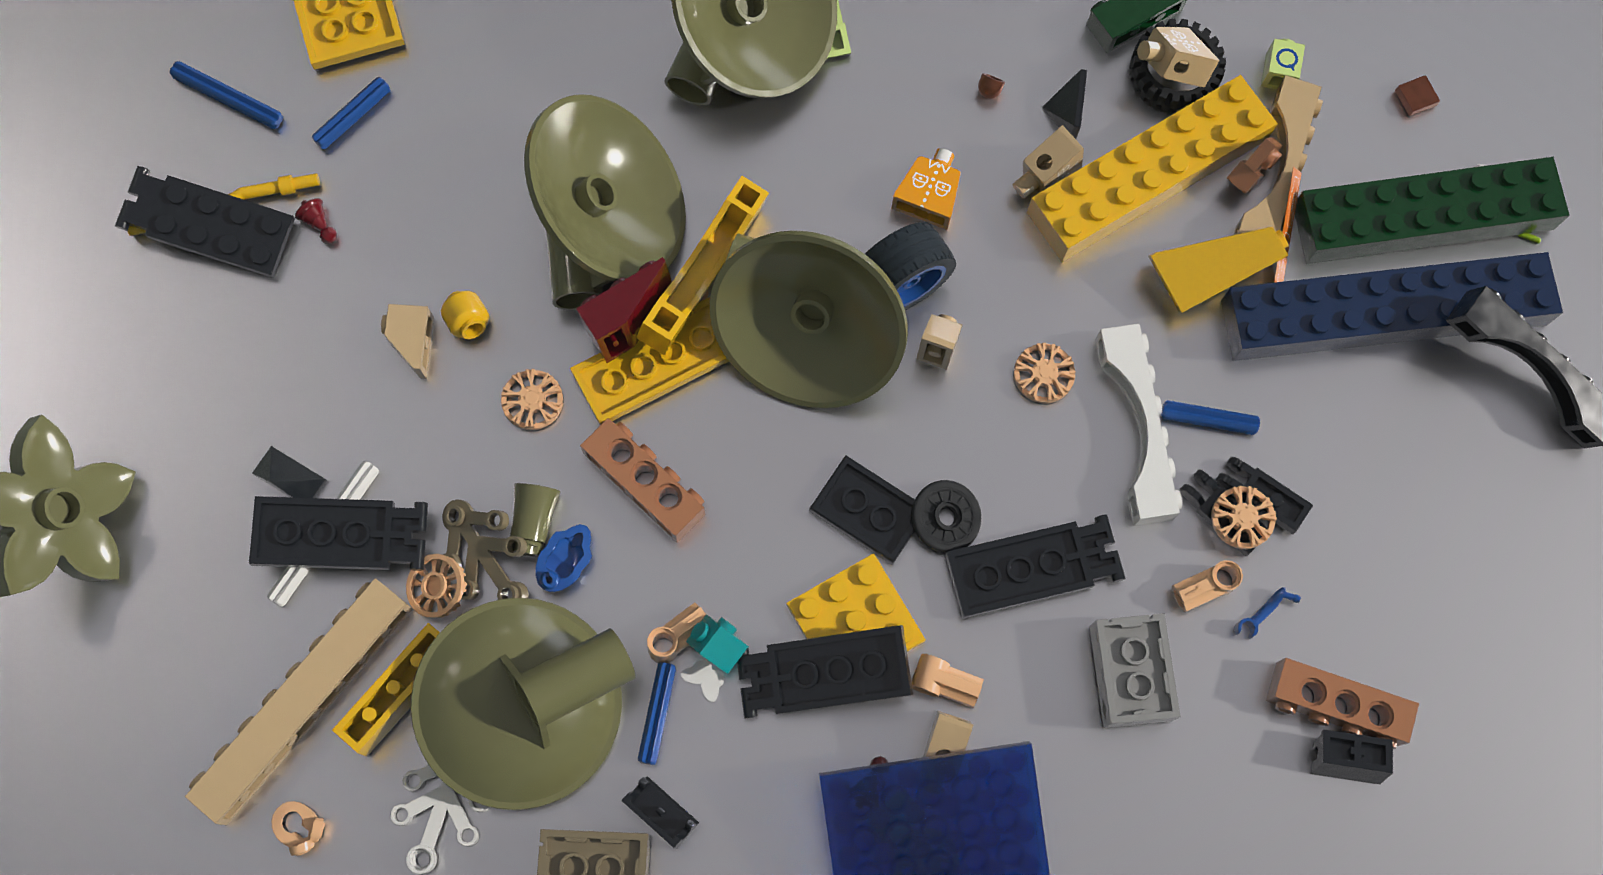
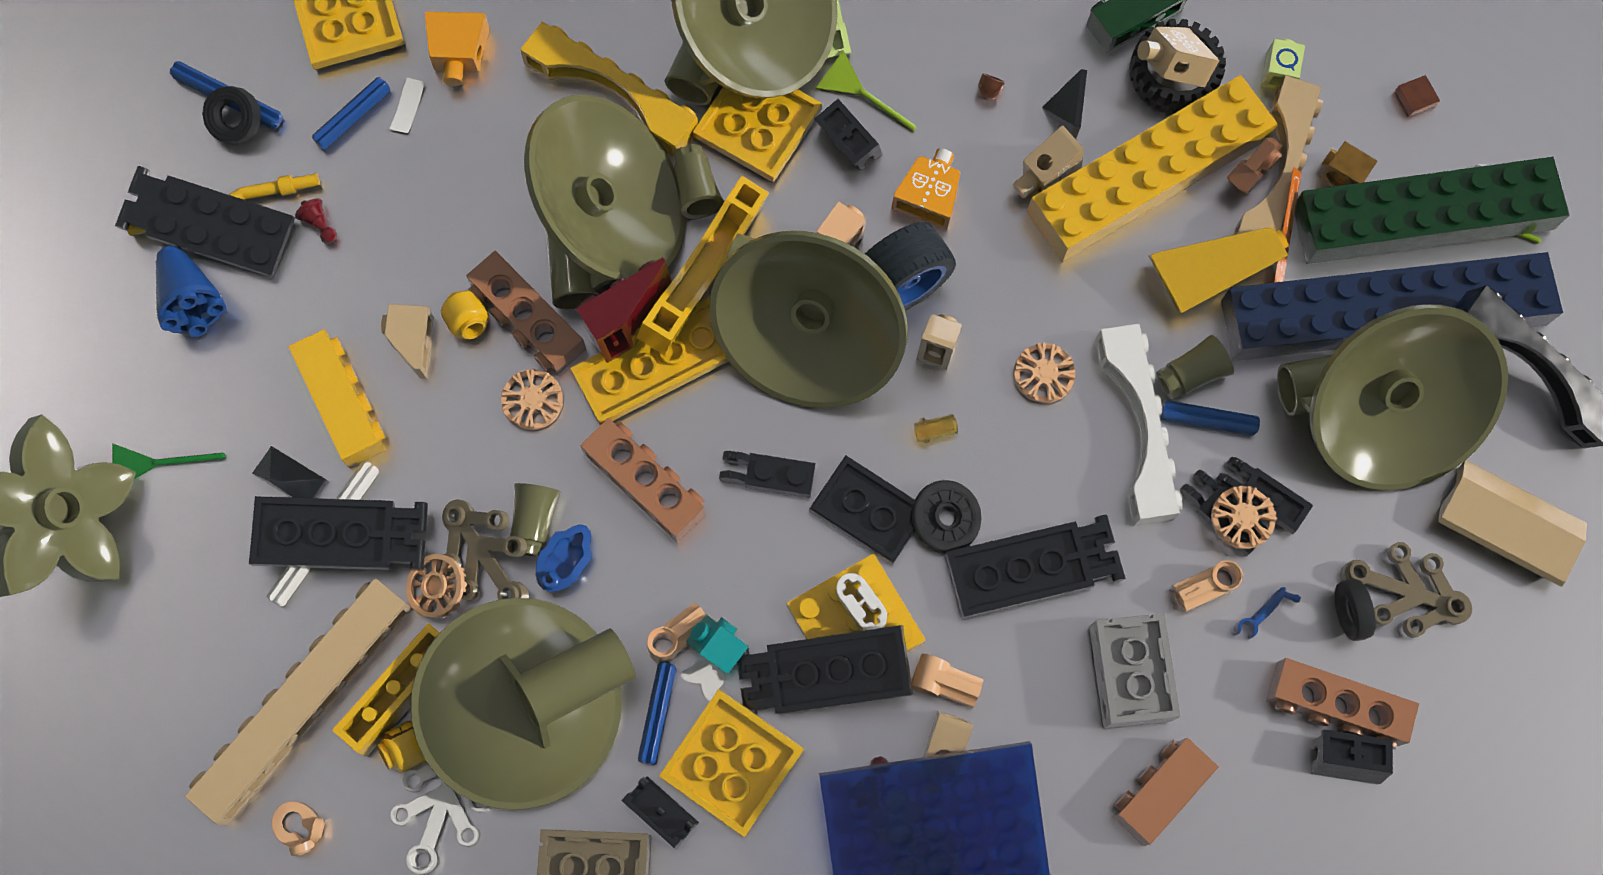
none -> green piece [112,443,226,479]
none -> blue cone [155,246,226,337]
none -> black tyre [202,86,261,144]
none -> yellow brick [288,329,386,468]
none -> yellow head [377,720,426,773]
none -> white sticker [390,78,424,134]
none -> light orange torso [425,11,490,86]
none -> nougat brick [466,250,586,375]
none -> yellow arch [520,21,698,157]
none -> yellow plate [659,689,805,837]
none -> olive plant [674,144,724,219]
none -> yellow plate [693,87,823,183]
none -> black hinge [719,450,816,498]
none -> black hinge [814,99,882,169]
none -> lime piece [816,50,916,131]
none -> light nougat brick [816,201,866,249]
none -> white beam [836,573,887,631]
none -> clear yellow pin [914,414,958,444]
none -> nougat brick [1112,738,1219,846]
none -> olive plant [1156,335,1234,399]
none -> olive dish [1277,305,1508,490]
none -> pearl gold brick [1320,141,1377,186]
none -> black tyre [1334,579,1376,641]
none -> dark tan plant [1340,542,1472,638]
none -> tan slope [1438,460,1587,587]

